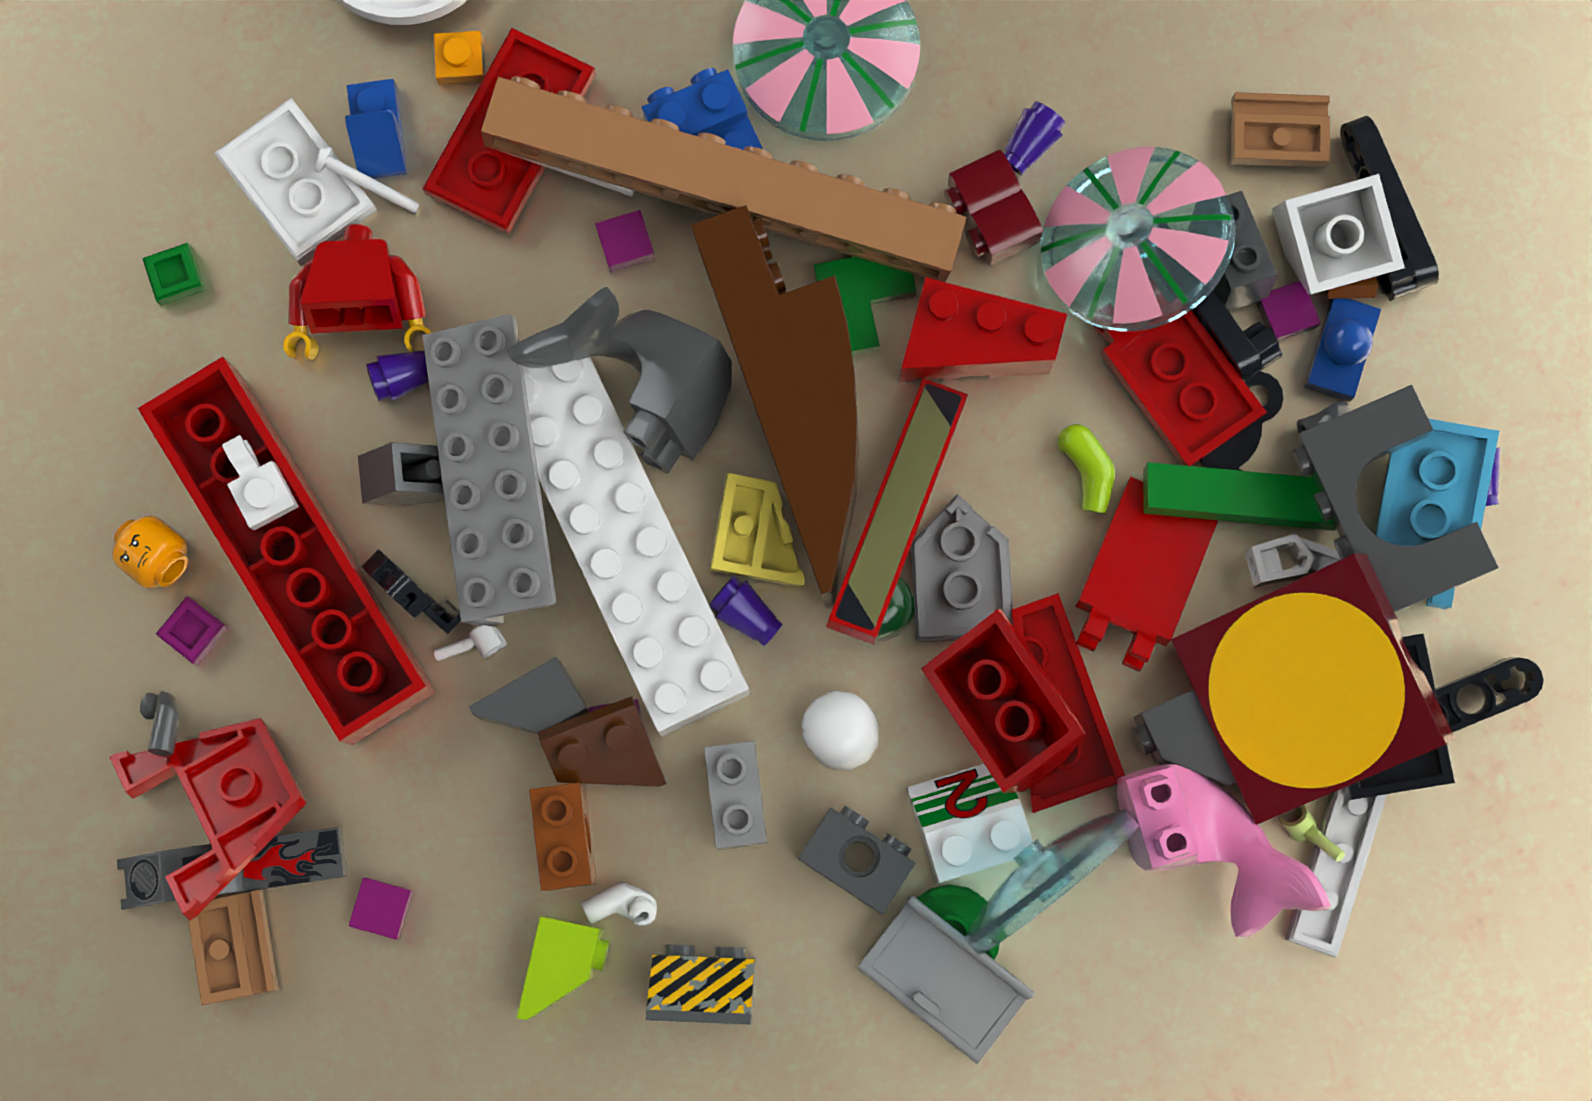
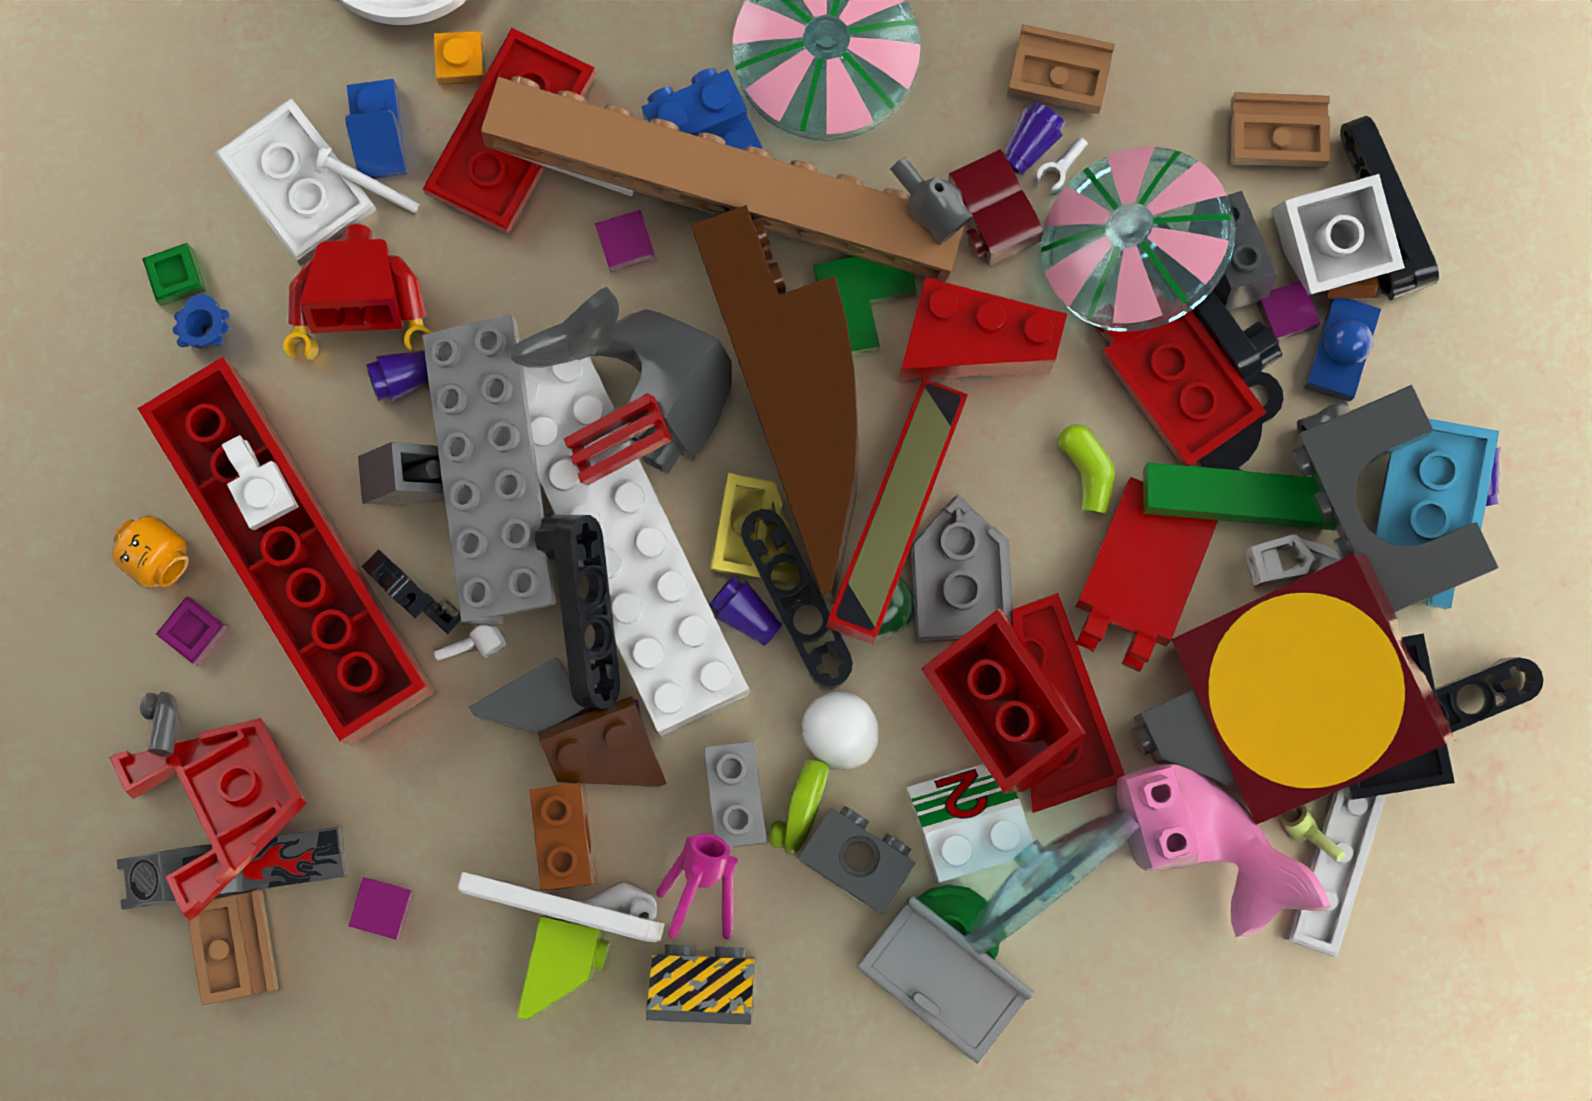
none -> blue animal [173,294,230,349]
none -> white tile [458,872,665,943]
none -> black beam [535,515,620,709]
none -> red tile [563,393,673,485]
none -> dark pink plant [656,833,738,940]
none -> black beam [741,509,853,689]
none -> lime arm [769,760,829,854]
none -> dark grey piece [890,157,973,246]
none -> medium nougat plate [1007,24,1115,114]
none -> white hand [1037,137,1088,194]

